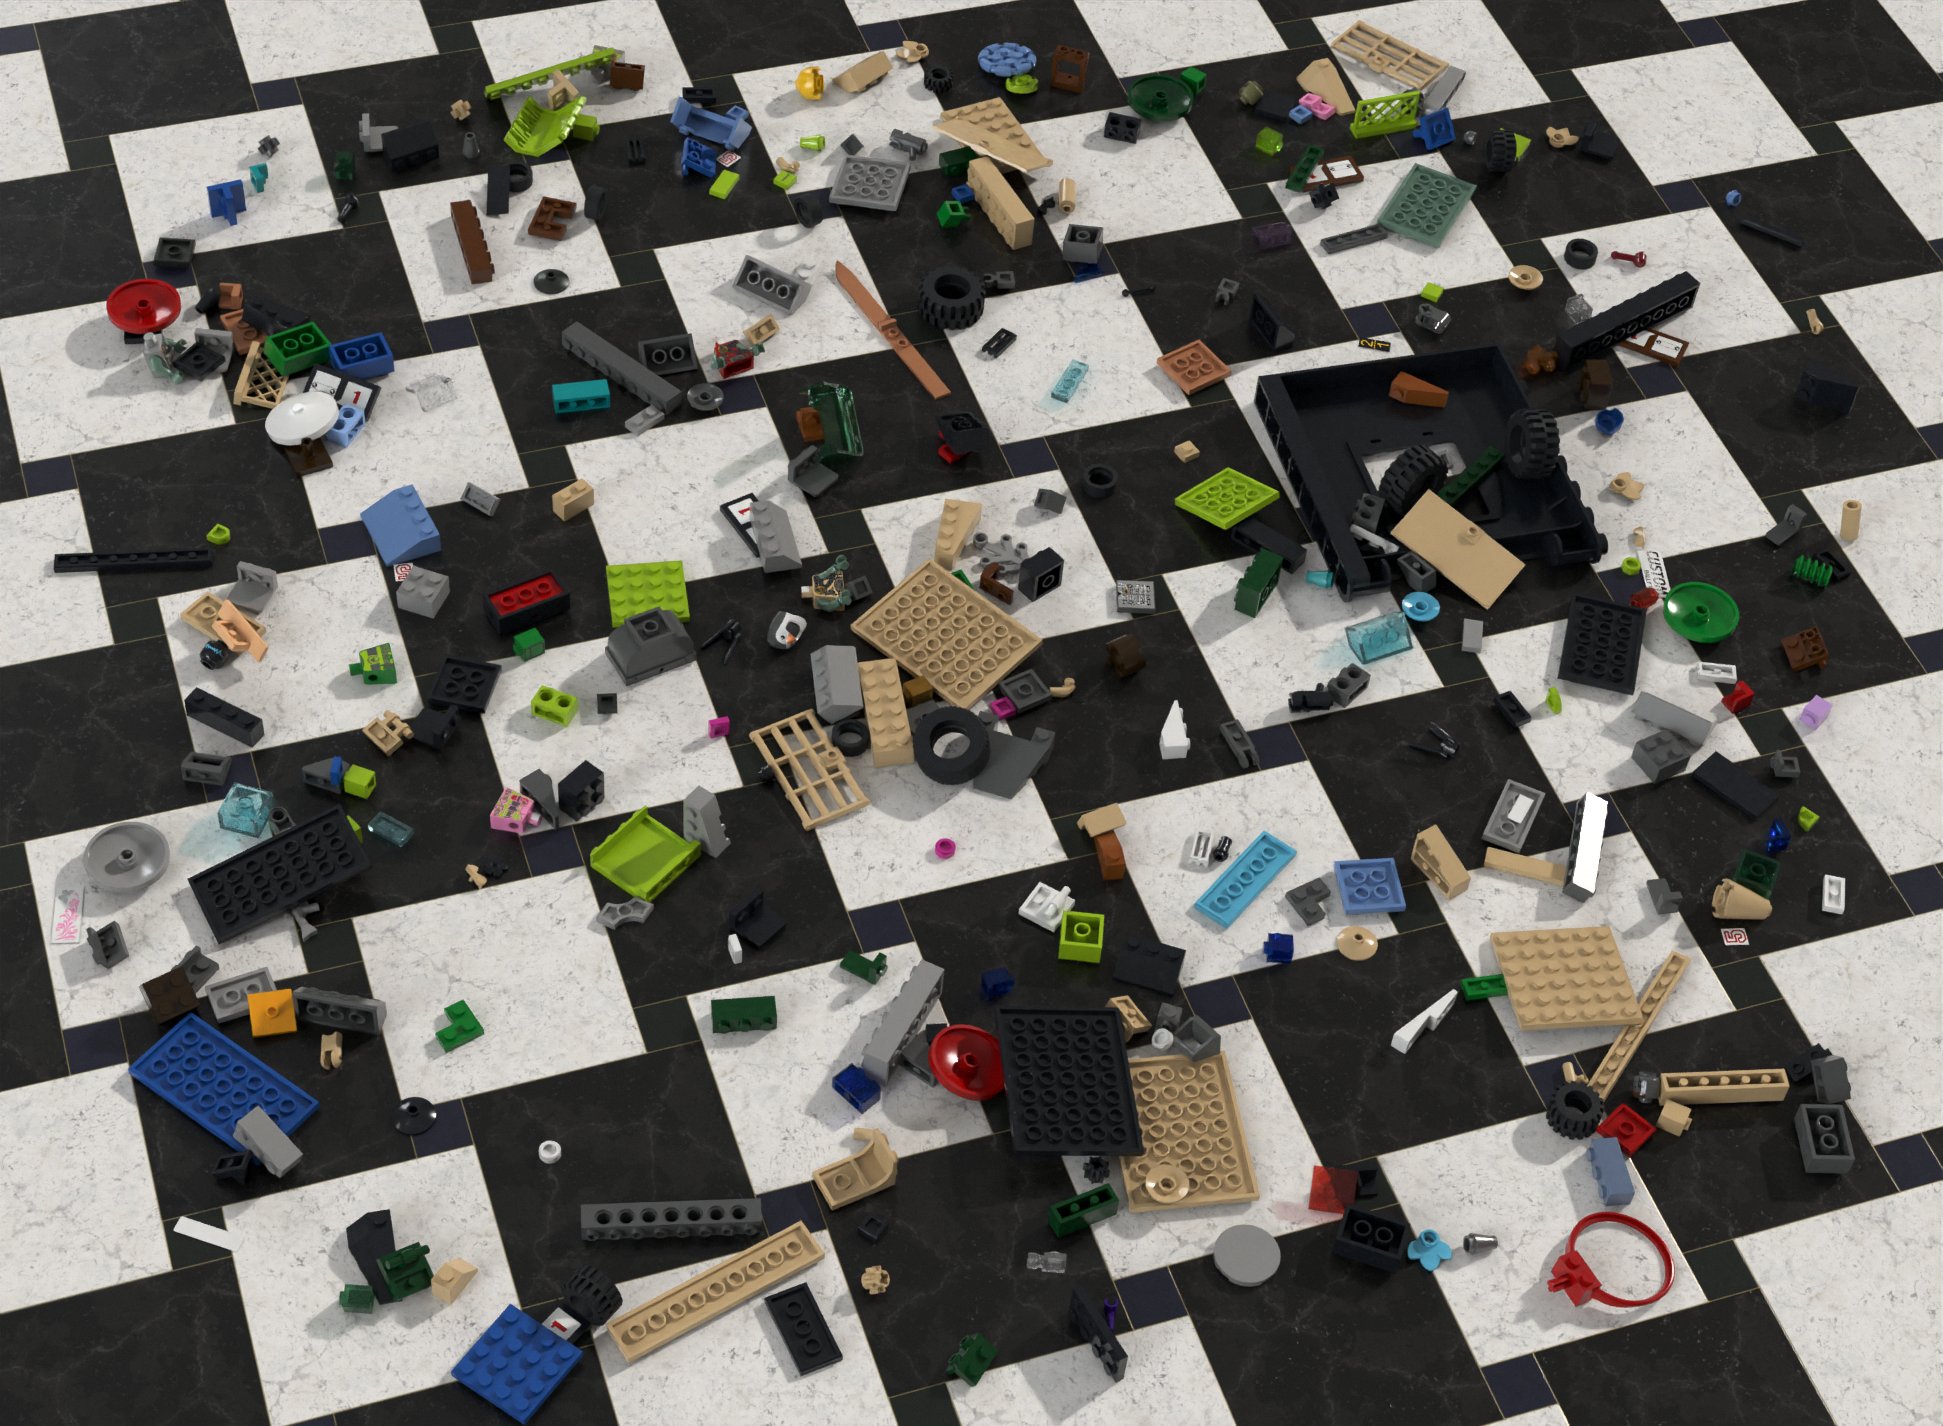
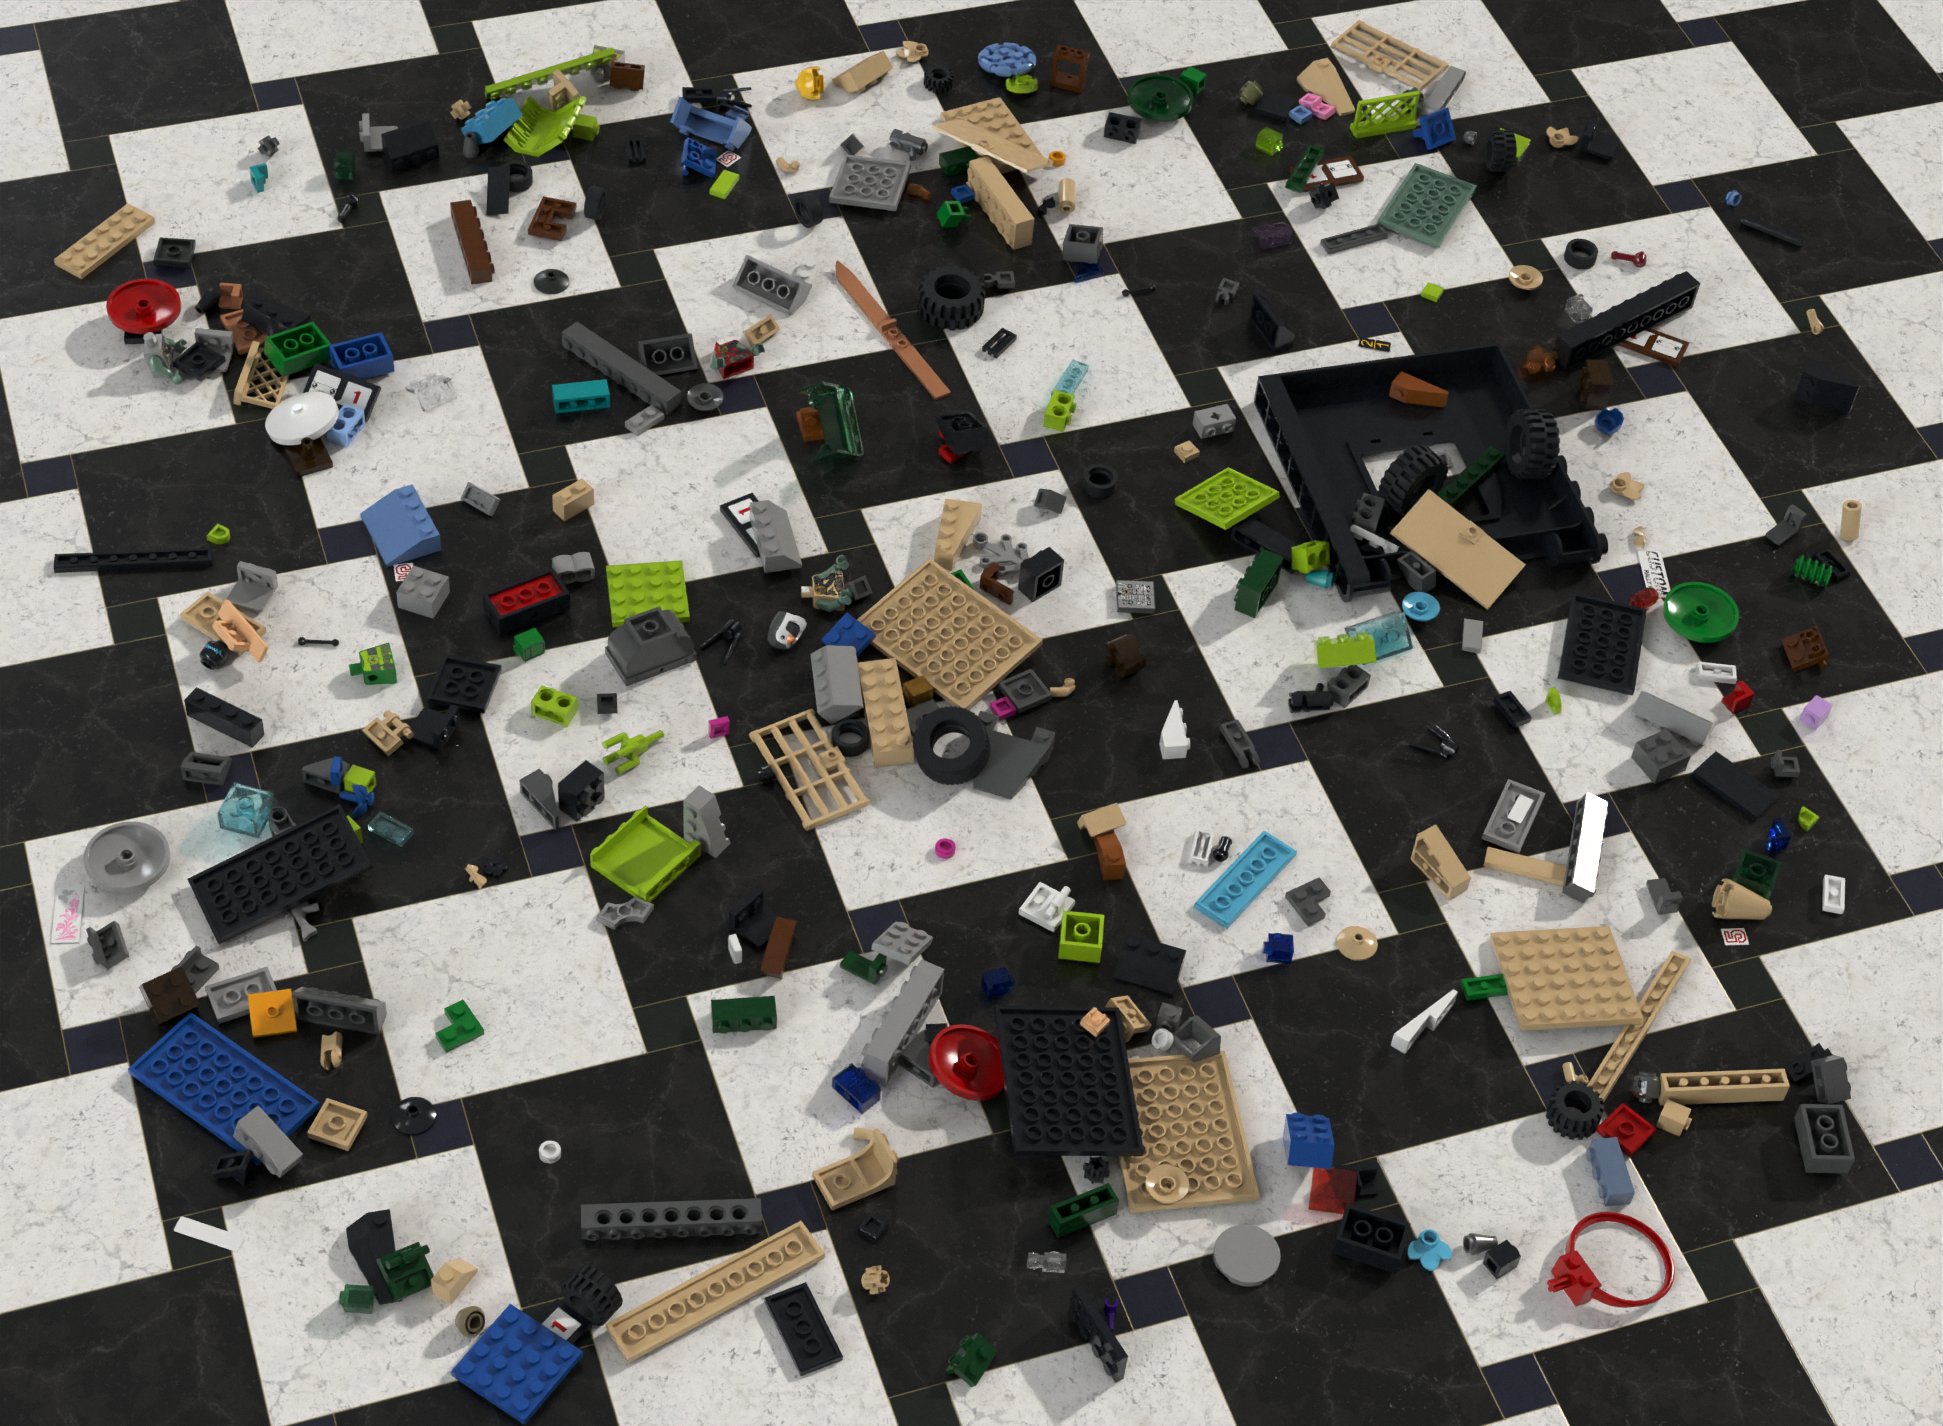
blue bracket [206,179,246,226] -> none
bright pink torso [490,787,542,833] -> none
lime tile [773,170,797,190] -> none
dark grey bracket [788,445,838,497] -> none
lime cone [800,134,825,151] -> none
nougat plate [1157,340,1232,395] -> none
medium blue plate [1333,858,1406,915] -> none
dark grey piece [1415,304,1451,334] -> none
lime tile [1621,557,1641,575] -> none
none -> tan plate [54,203,155,279]
none -> black hinge [298,637,339,646]
none -> tan plate [307,1098,368,1151]
none -> blue plant [339,785,375,819]
none -> dark tan cone [455,1306,485,1338]
none -> dark azure brick [460,98,523,145]
none -> light grey brick [552,552,595,585]
none -> lime plant [602,730,664,775]
none -> black plant [718,87,752,116]
none -> reddish brown slope [761,917,797,979]
none -> blue plate [821,613,876,657]
none -> light grey plate [871,921,933,965]
none -> clear orange arm [907,183,932,200]
none -> lime brick [1043,390,1077,432]
none -> light orange tile [1049,151,1066,166]
none -> light nougat tile [1080,1007,1110,1037]
none -> light grey brick [1193,404,1236,439]
none -> blue brick [1283,1113,1335,1169]
none -> lime brick [1291,540,1330,574]
none -> lime brick [1314,632,1377,668]
none -> black brick [1483,1240,1521,1279]

